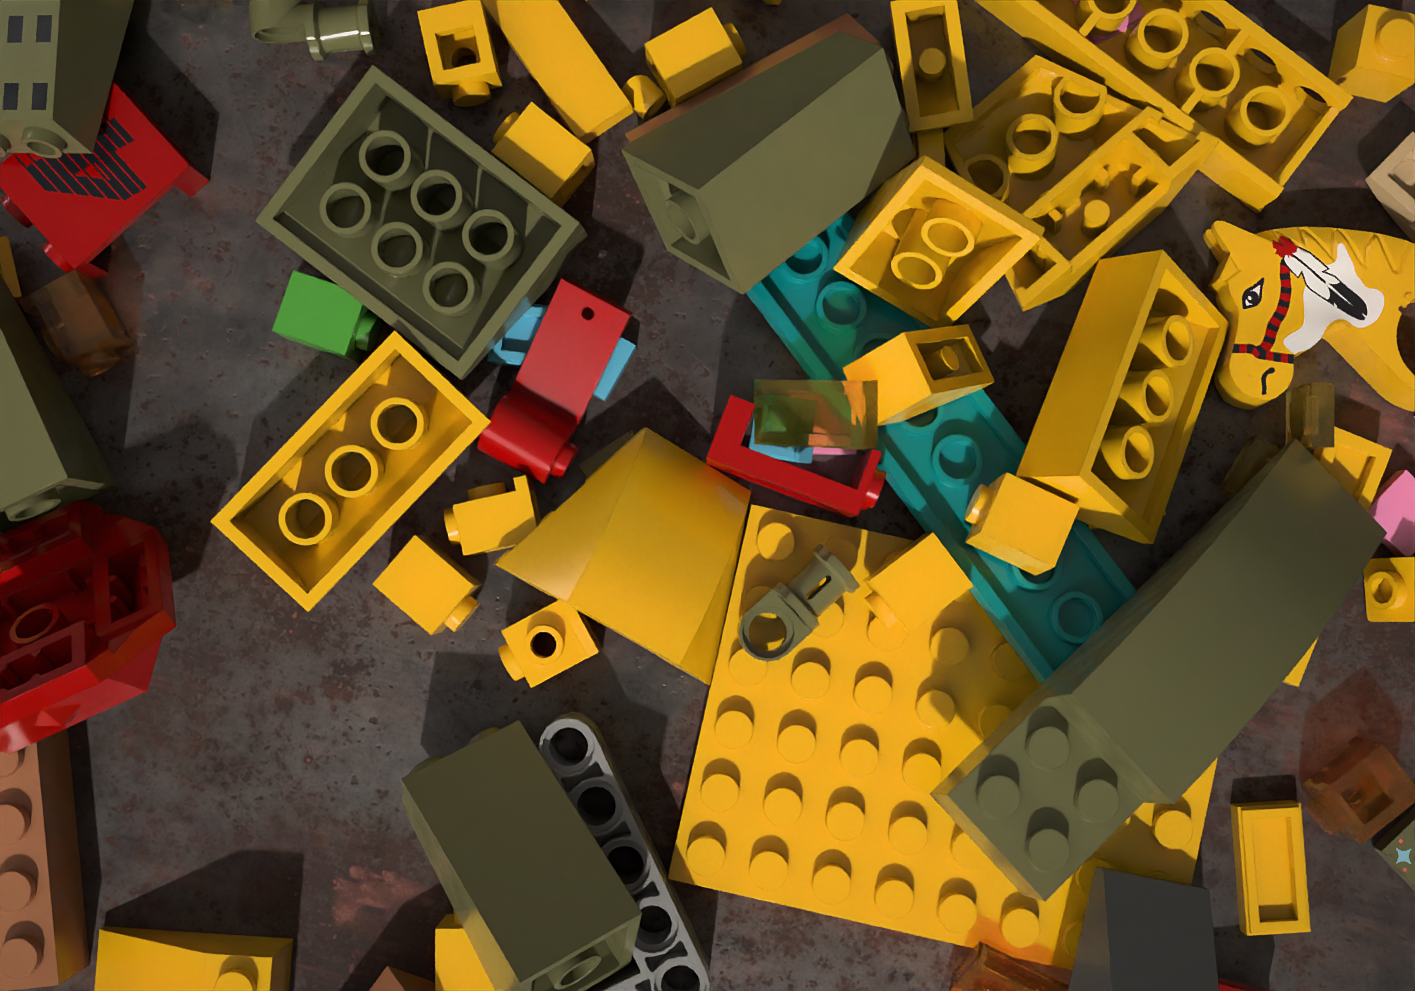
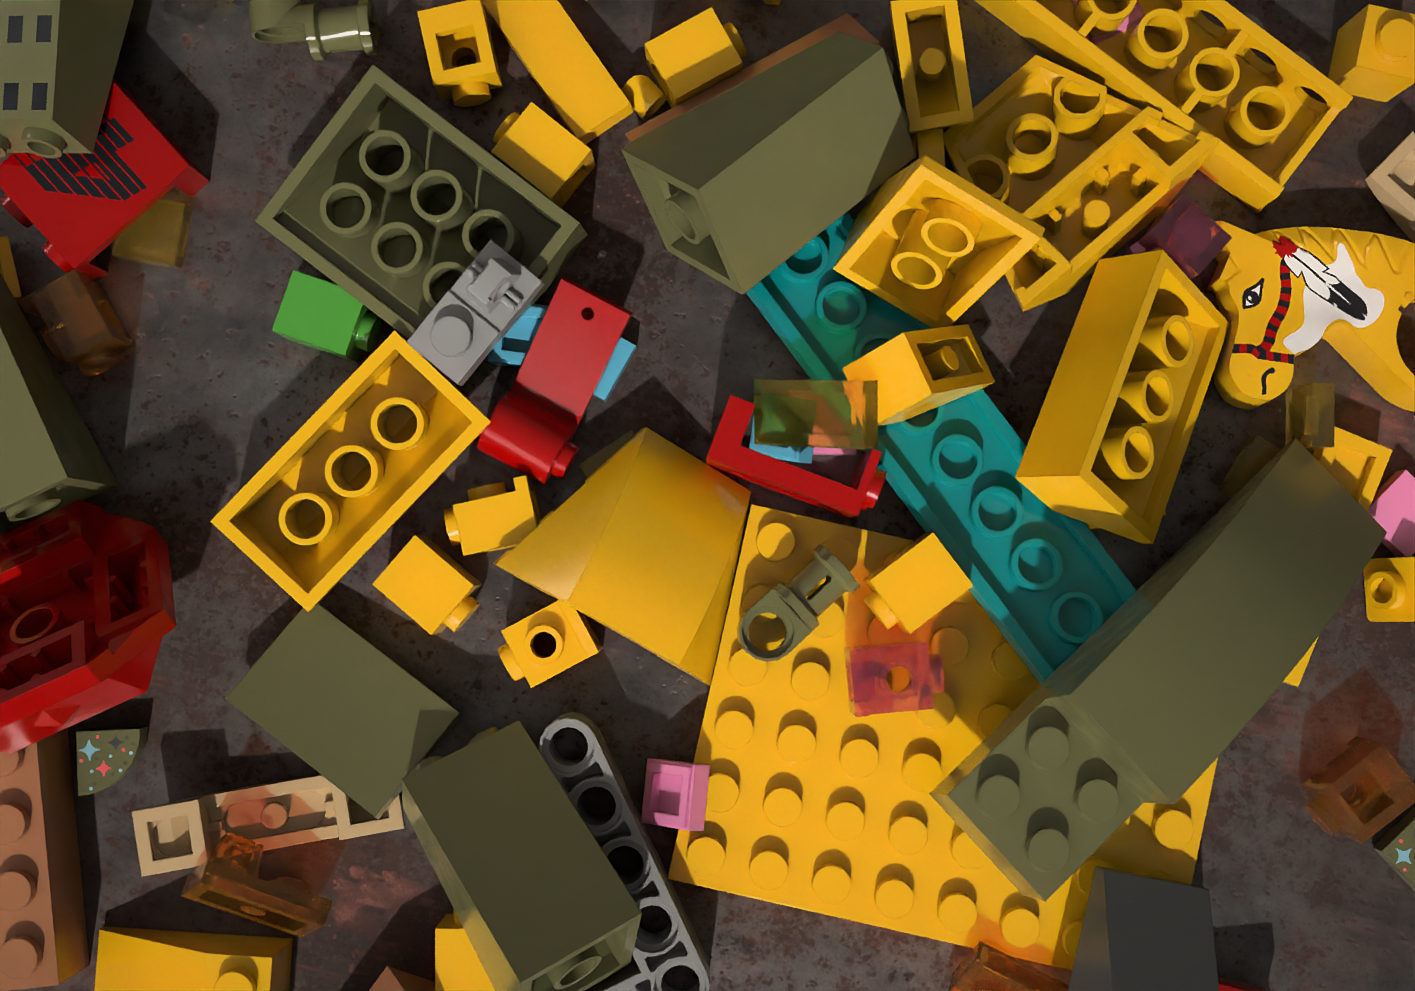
yellow brick [964,472,1080,576] -> none
yellow tile [1230,800,1311,936] -> none
none -> olive tile [76,727,148,796]
none -> clear yellow tile [112,200,192,269]
none -> tan slope [132,774,405,877]
none -> clear orange hinge [181,833,332,937]
none -> olive tile [225,603,462,819]
none -> light grey hinge [406,240,545,386]
none -> bright pink tile [641,758,710,831]
none -> clear pink brick [844,640,944,717]
none -> clear pink brick [1121,194,1232,280]

